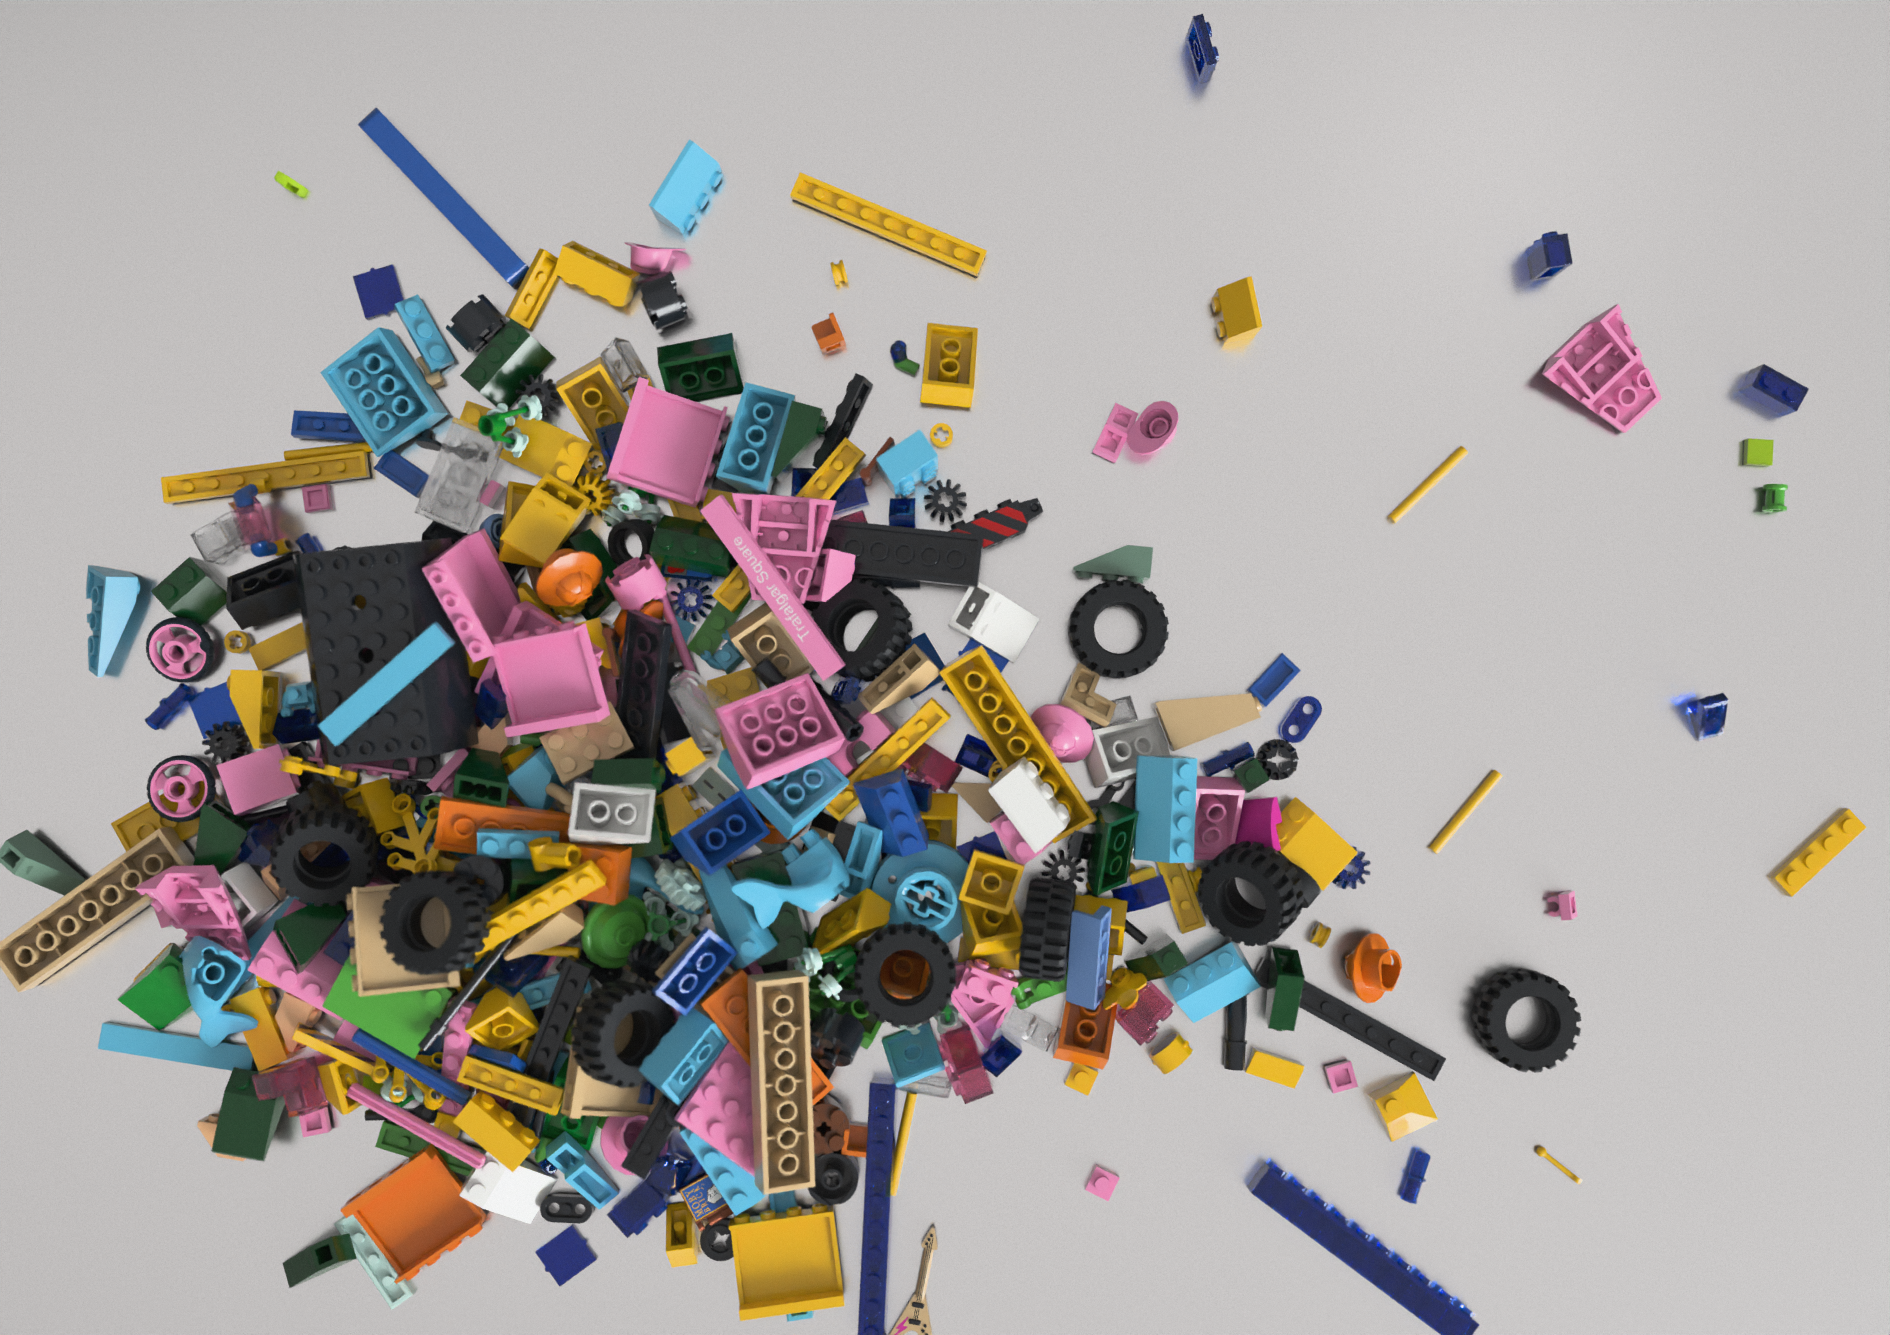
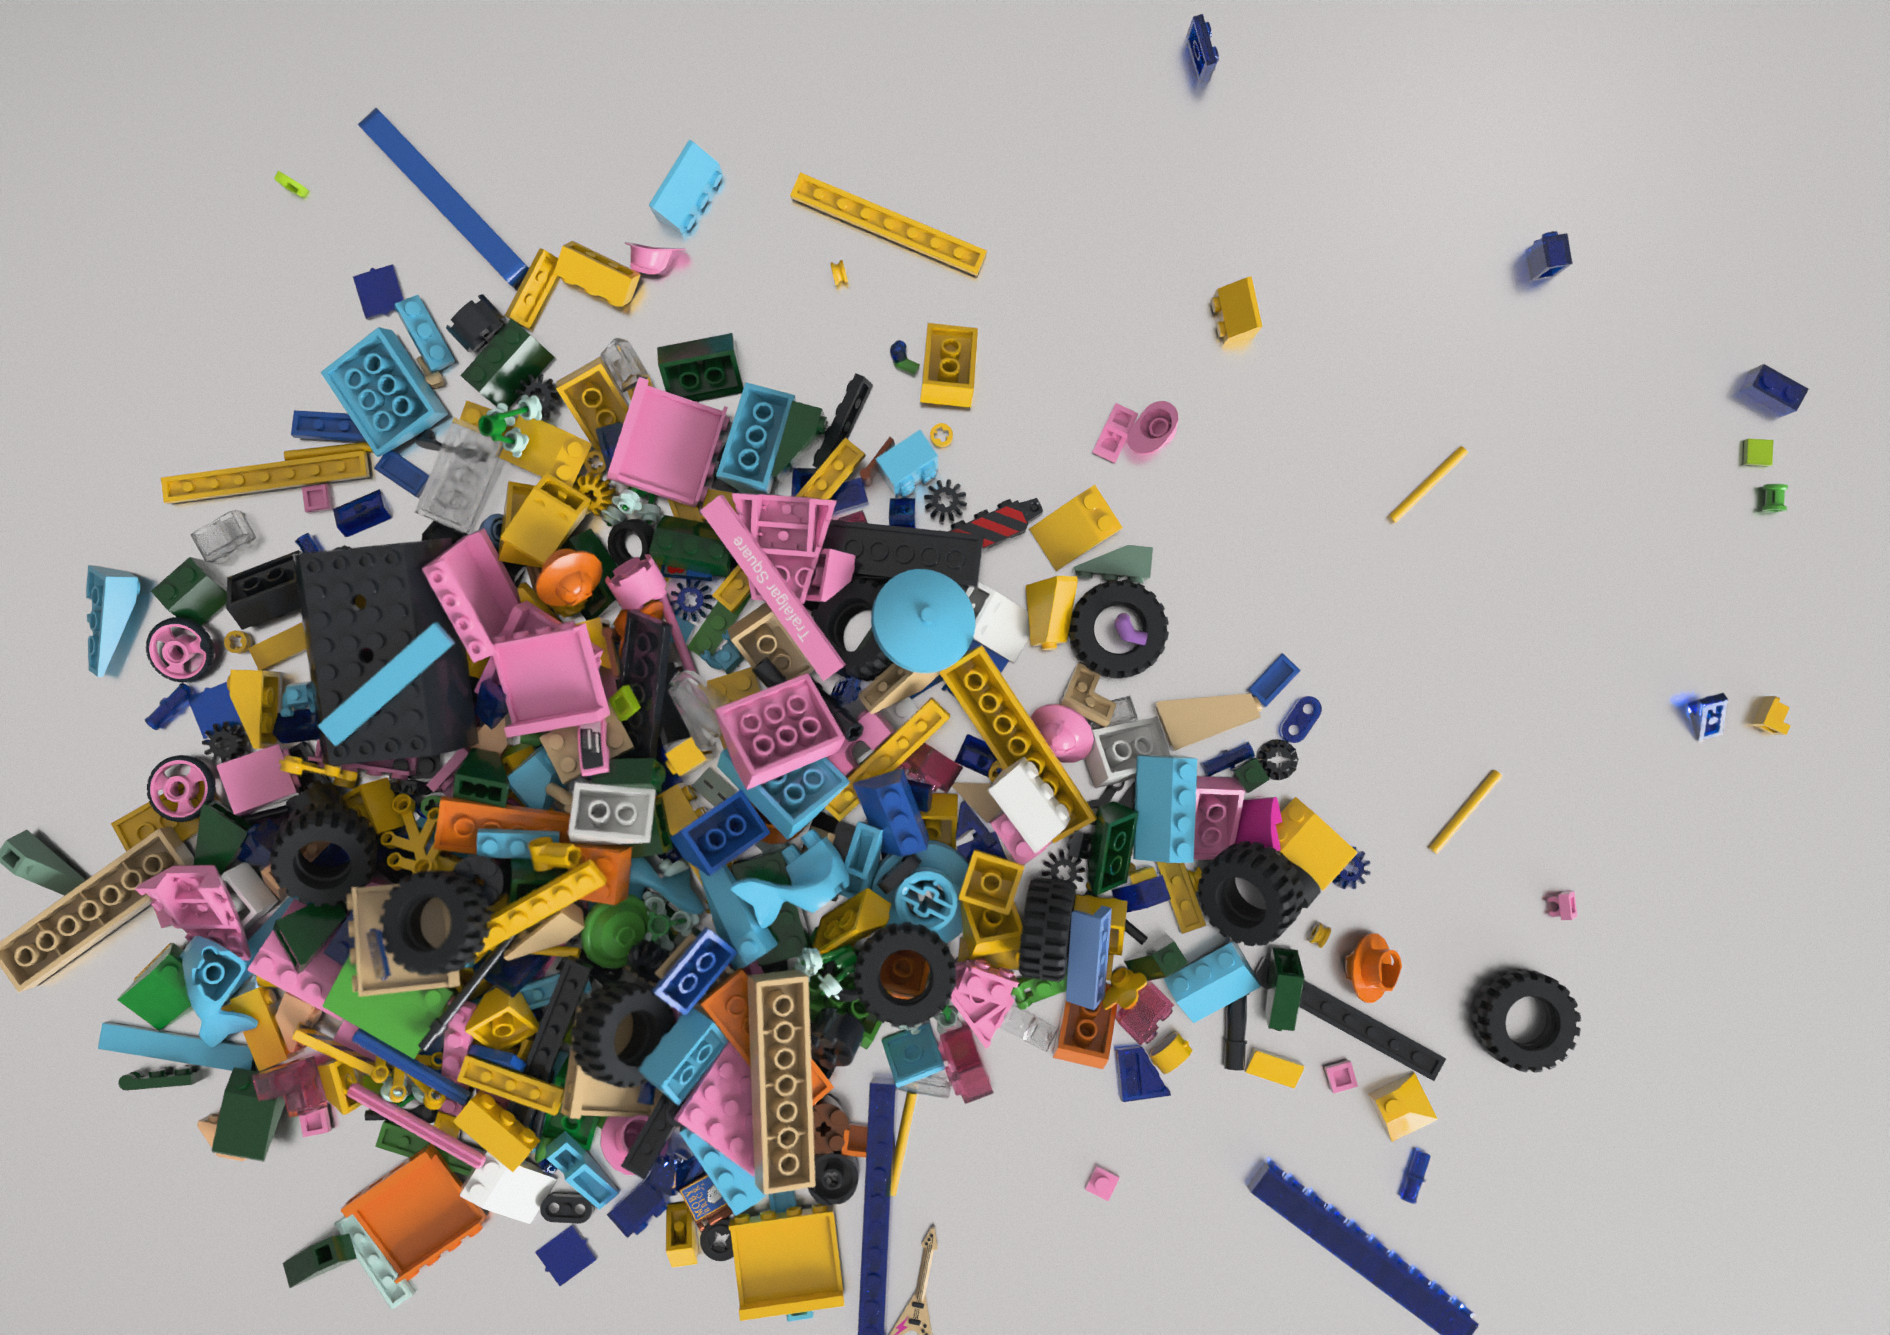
torso [228,477,292,557] -> none
bright pink tile [480,480,505,508] -> none
black brick [636,271,688,331] -> none
light aqua gear [655,862,706,912] -> none
orange panel [811,312,846,355] -> none
clear blue slope [977,1030,1023,1077] -> none
yellow plate [1064,1063,1099,1096] -> none
yellow hinge [1536,1146,1582,1184] -> none
bright pink wedge [1542,304,1662,433] -> none
yellow plate [1770,808,1866,897] -> none
none -> dark green plate [118,1067,202,1090]
none -> clear blue slope [333,489,391,537]
none -> clear blue piece [366,928,391,981]
none -> slope [578,719,610,776]
none -> lime tile [608,685,641,722]
none -> medium azure dish [871,569,975,673]
none -> black beam [876,853,922,894]
none -> clear blue slope [956,800,998,849]
none -> yellow slope [1026,576,1078,650]
none -> yellow slope [1029,485,1123,572]
none -> medium lavender arm [1115,613,1148,645]
none -> clear blue wing [1115,1046,1171,1102]
none -> yellow panel [1752,696,1791,735]

